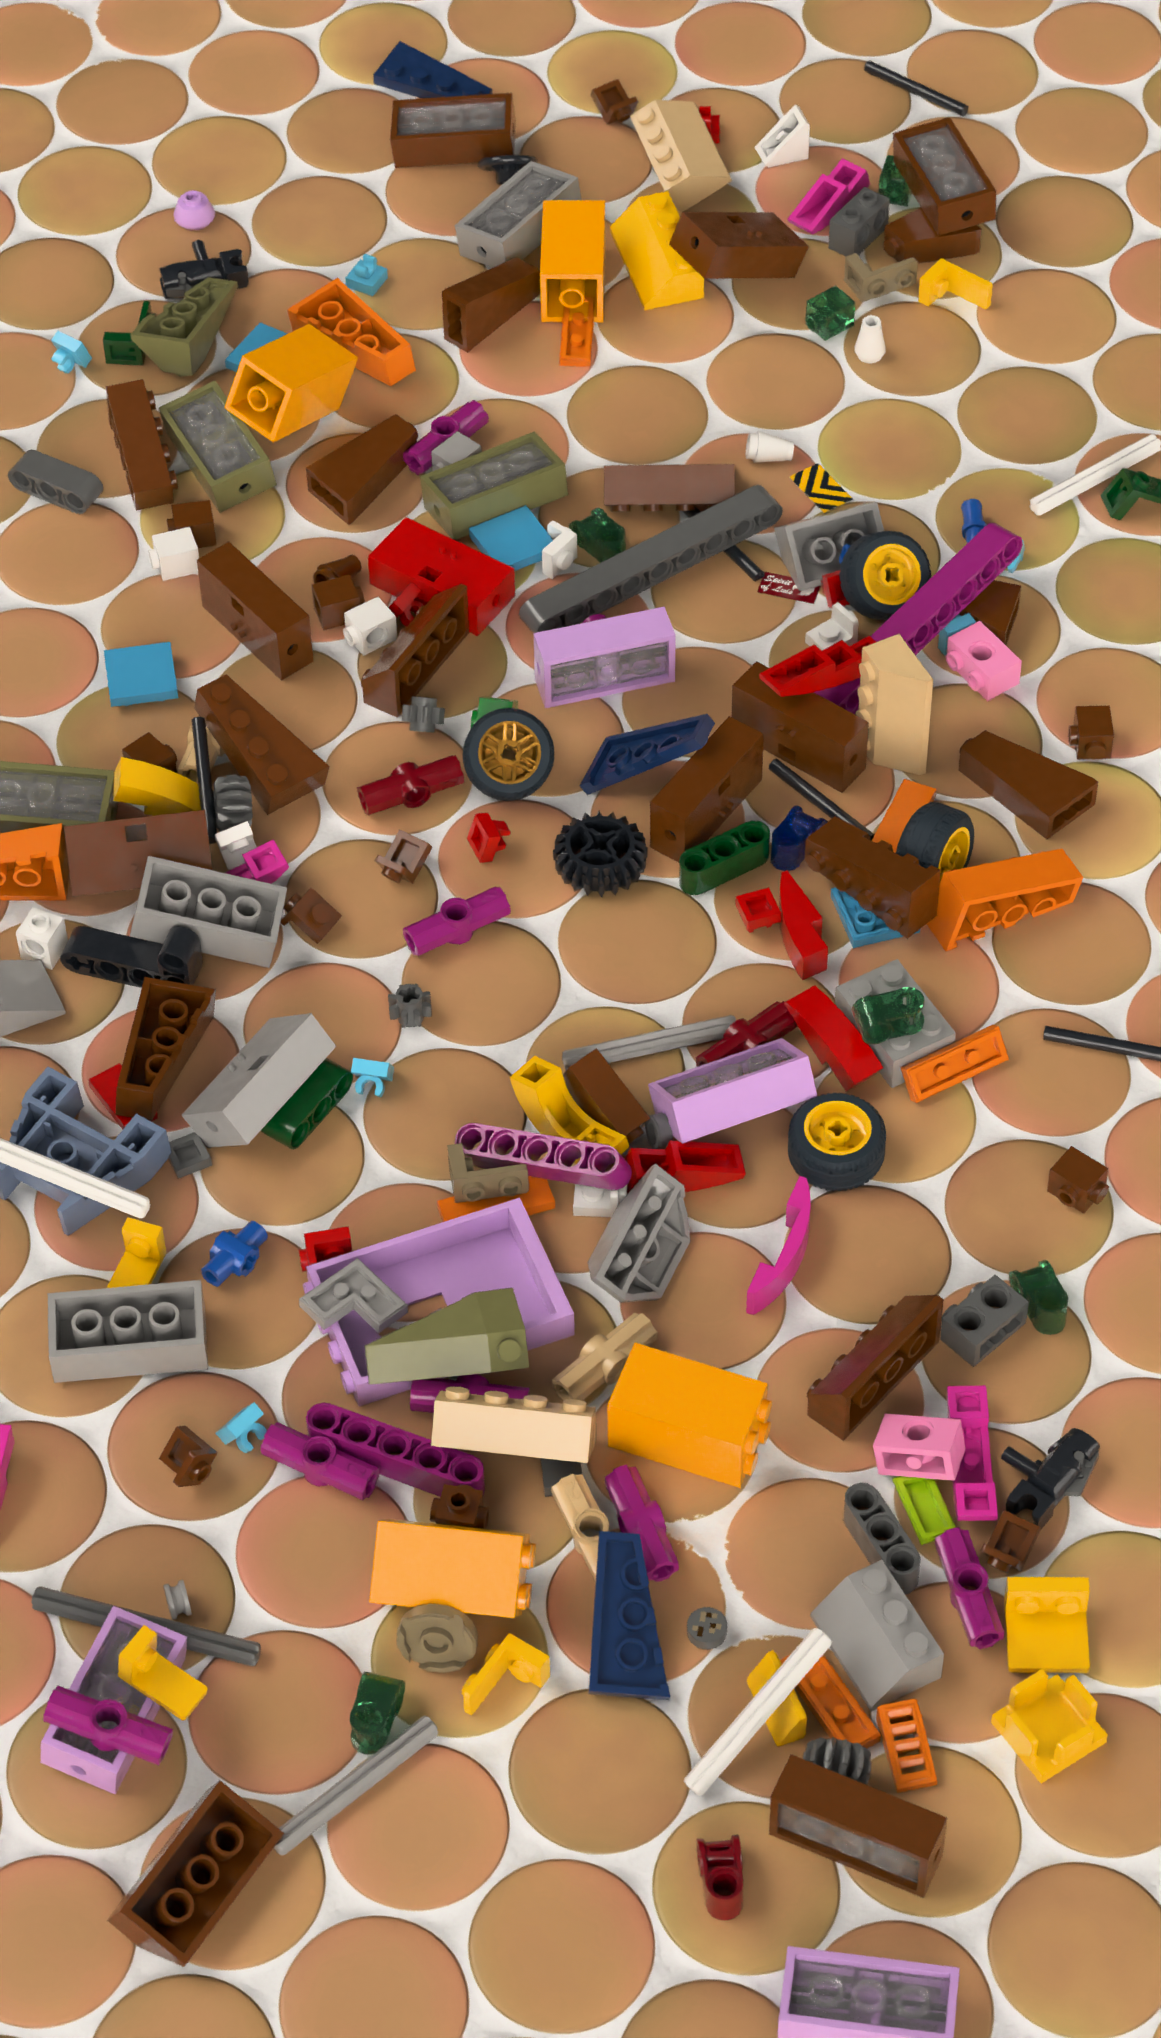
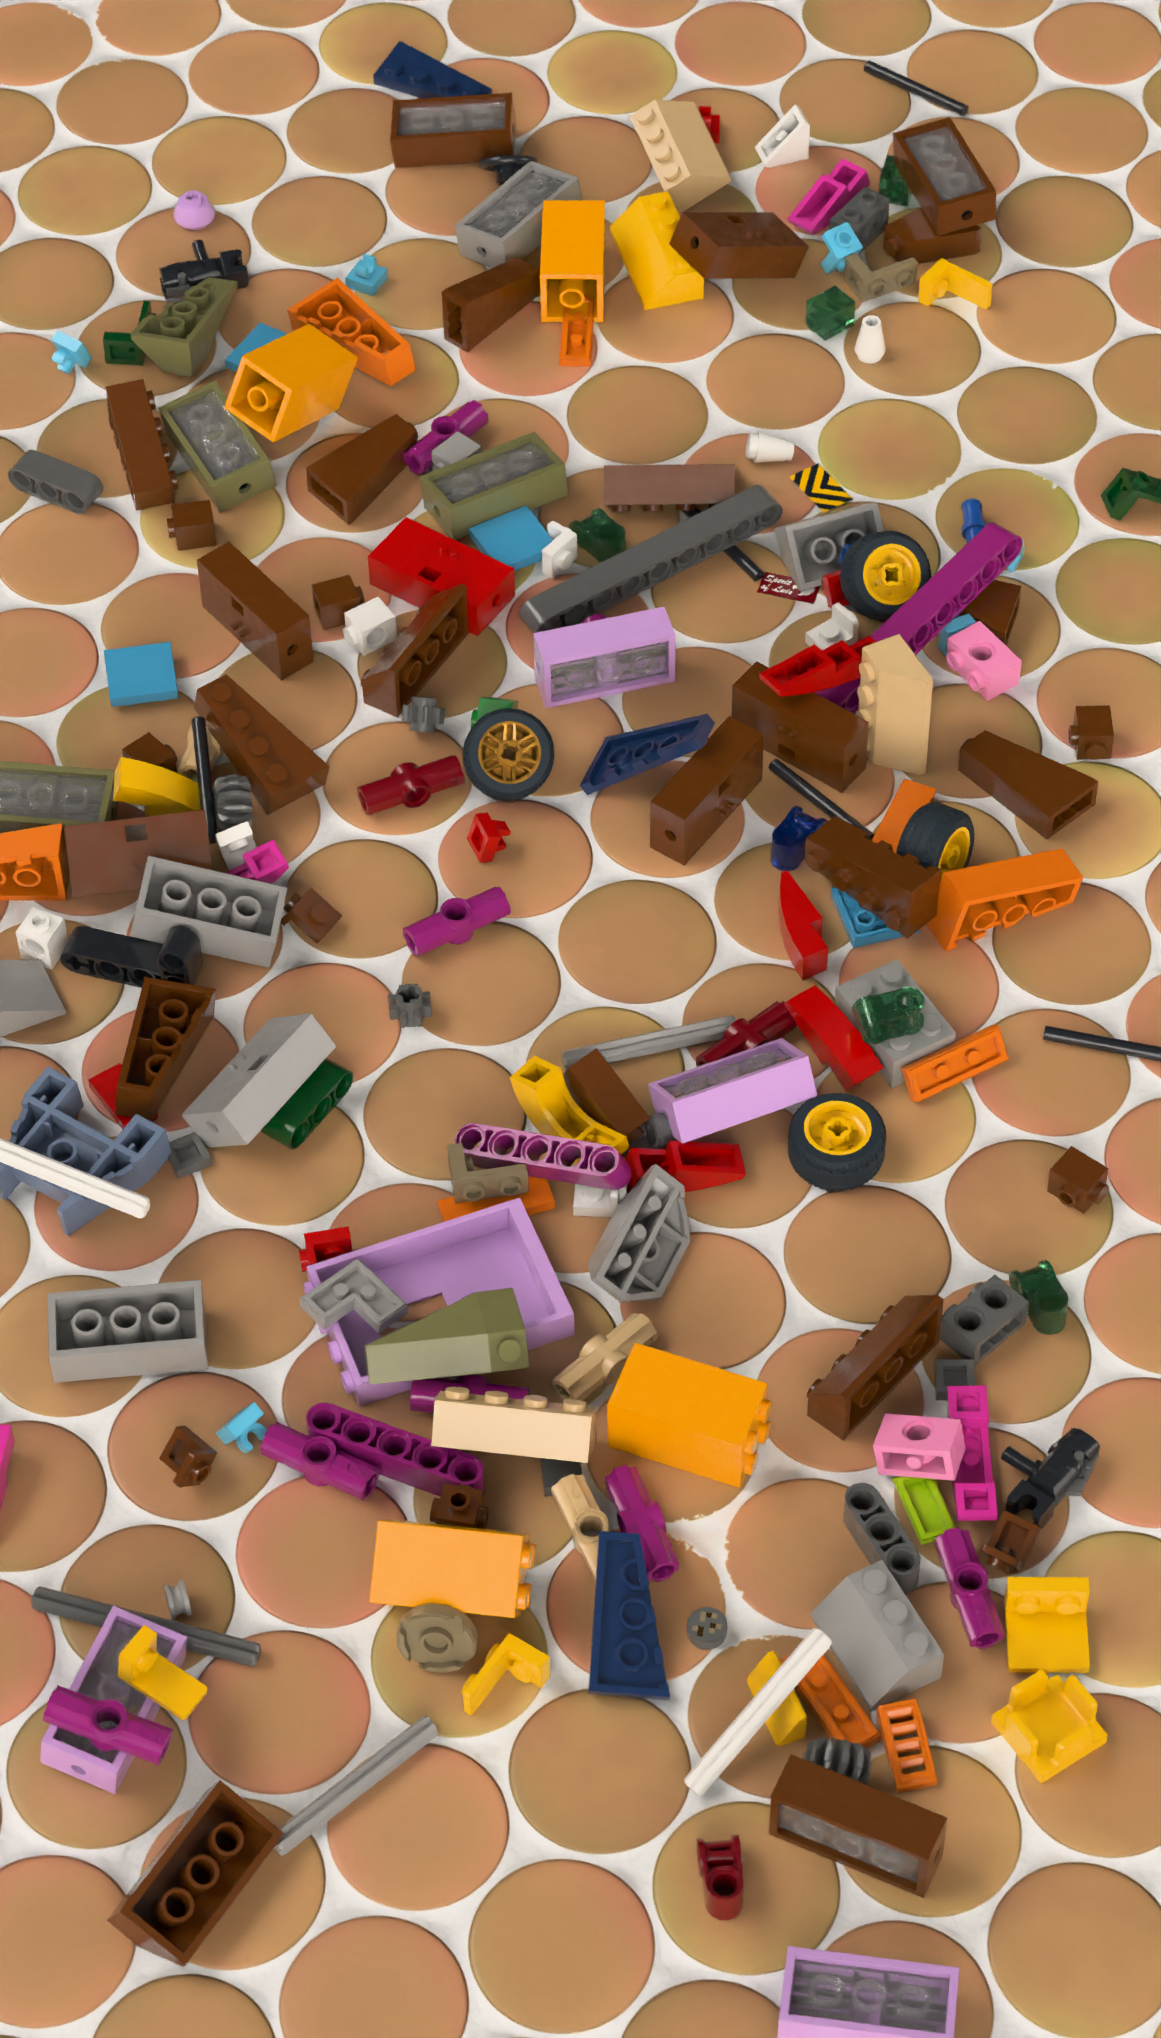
yellow bracket [107,1217,167,1288] -> none
white brick [148,527,199,581] -> none
blue axle [201,1221,268,1287] -> none
reddish brown cone [313,554,362,584] -> none
clear green piece [349,1671,405,1755] -> none
medium azure tile [351,1058,394,1097] -> none
reddish brown bracket [375,829,433,884] -> none
red tile [388,582,424,626] -> none
black gear [553,811,648,897] -> none
reddish brown bracket [590,79,639,125] -> none
dark green beam [679,821,770,895] -> none
red tile [735,887,781,933] -> none
dark pink slope [746,1176,811,1315] -> none
white axle [1030,434,1161,516] -> none
none -> medium azure bracket [821,222,863,274]
none -> dark grey tile [934,1359,975,1400]

